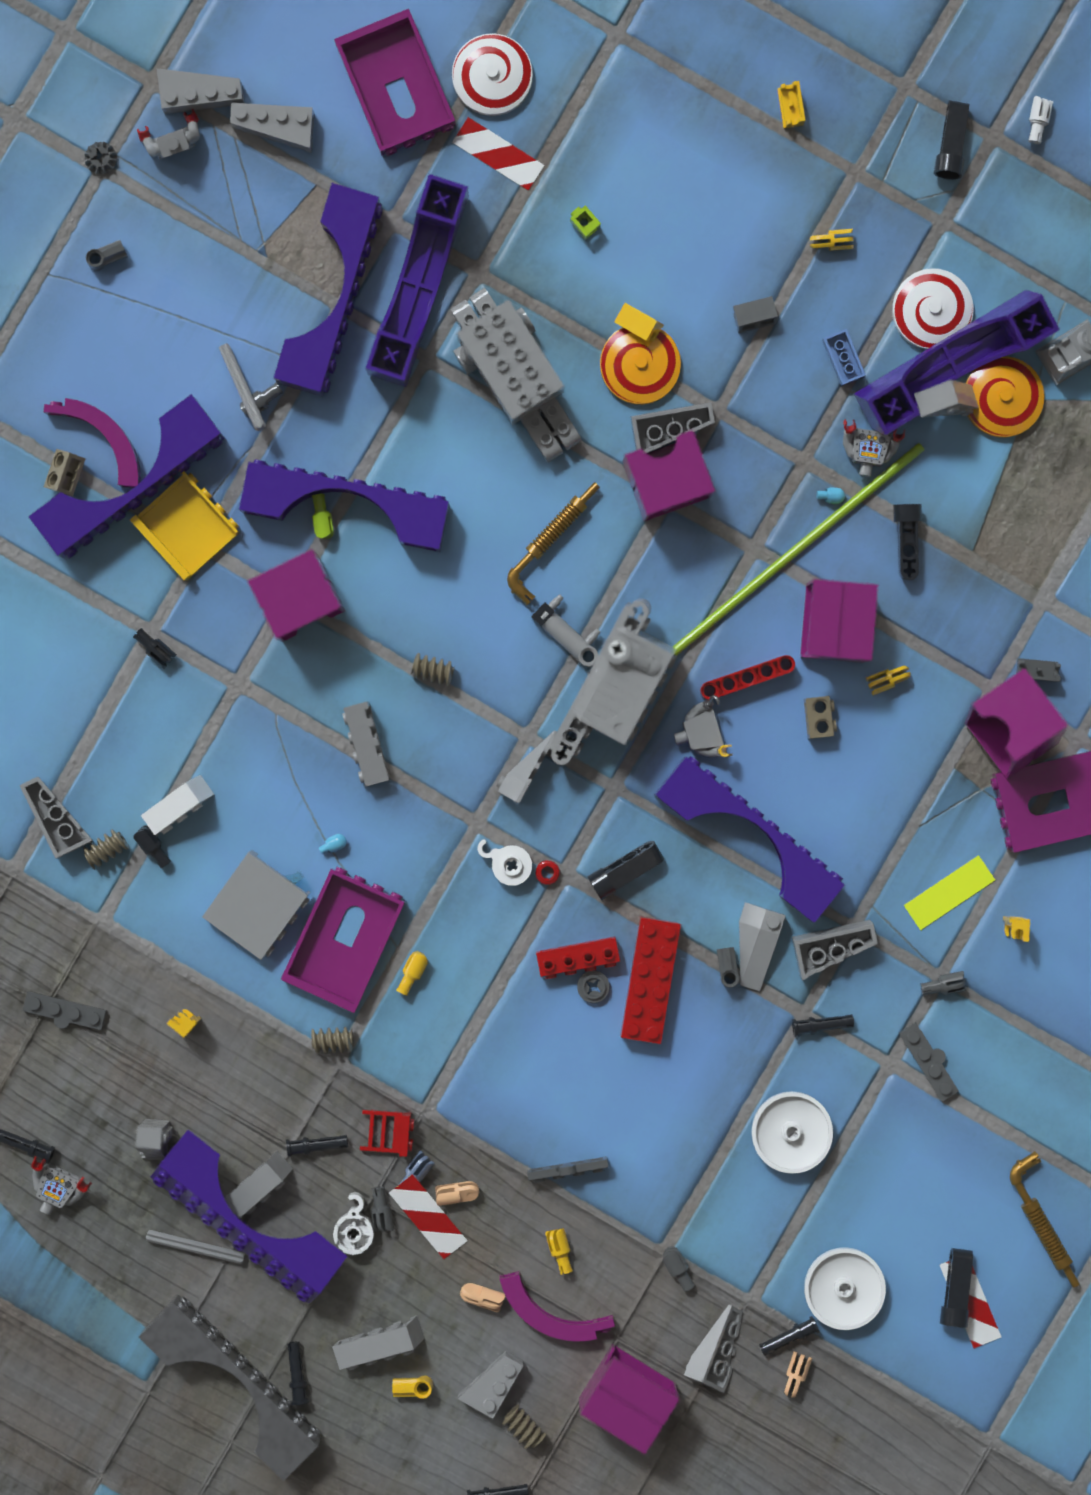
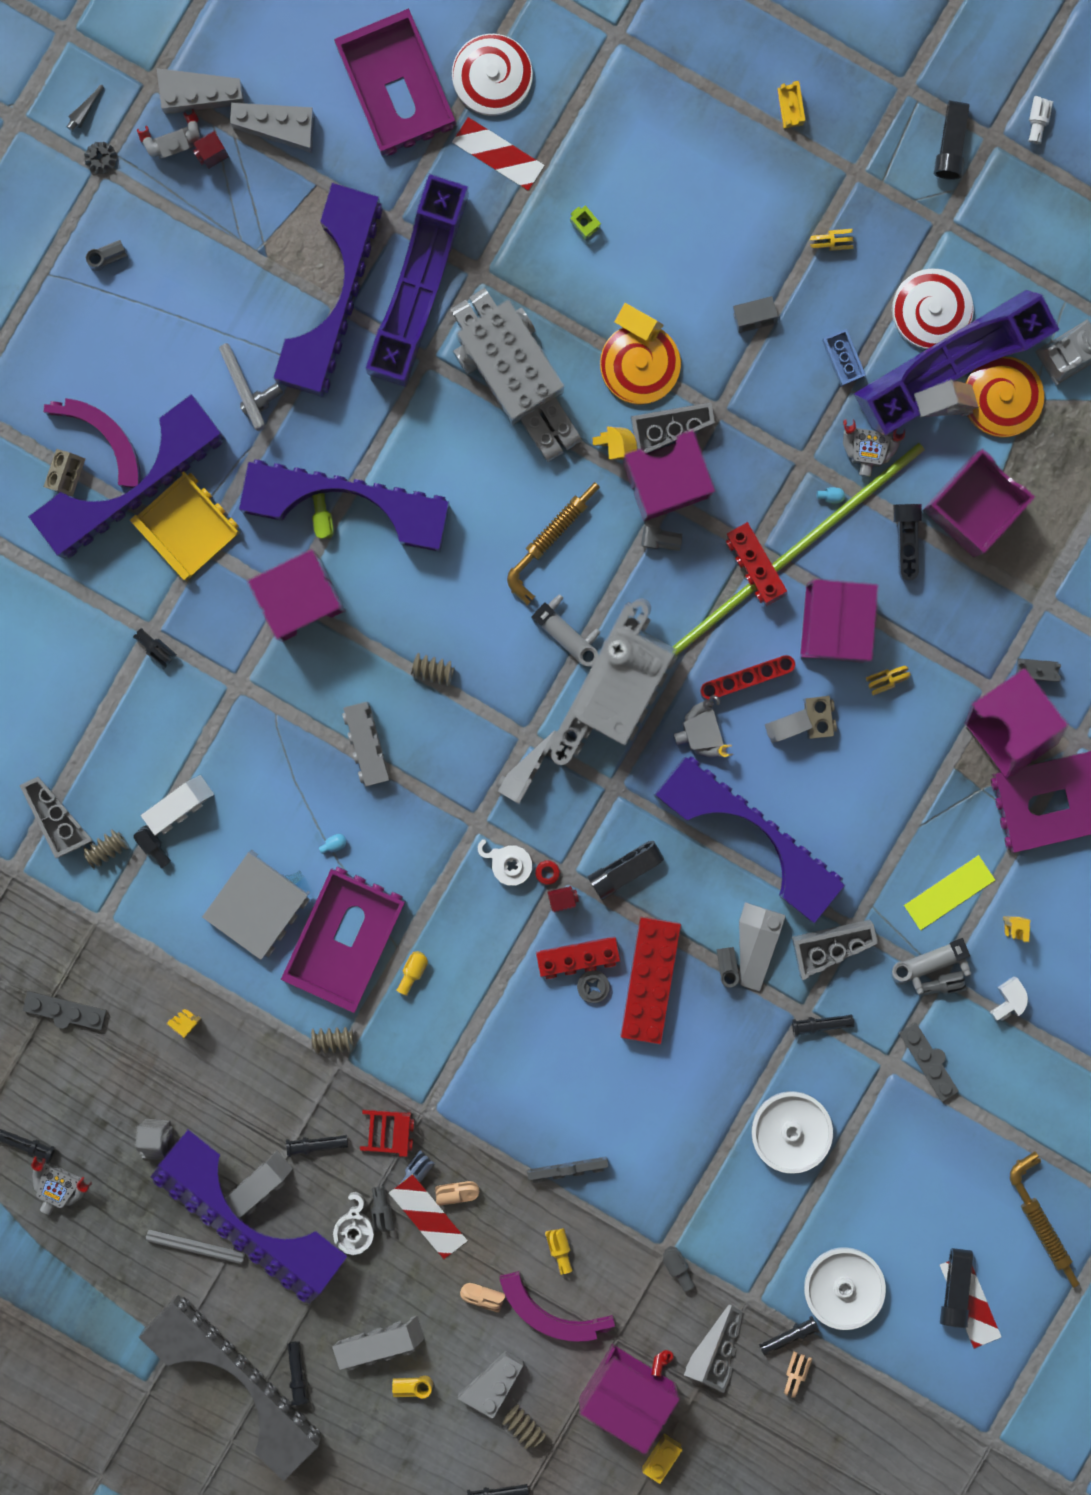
none -> dark grey piece [66,85,104,132]
none -> dark red brick [193,131,229,169]
none -> dark red brick [548,886,579,913]
none -> yellow brick [592,427,637,460]
none -> dark grey piece [641,526,683,551]
none -> yellow brick [642,1433,682,1484]
none -> red arm [651,1350,674,1377]
none -> red brick [725,522,788,606]
none -> light grey brick [765,709,812,743]
none -> light grey piece [891,938,971,995]
none -> magenta piece [922,448,1035,558]
none -> white brick [990,977,1028,1021]

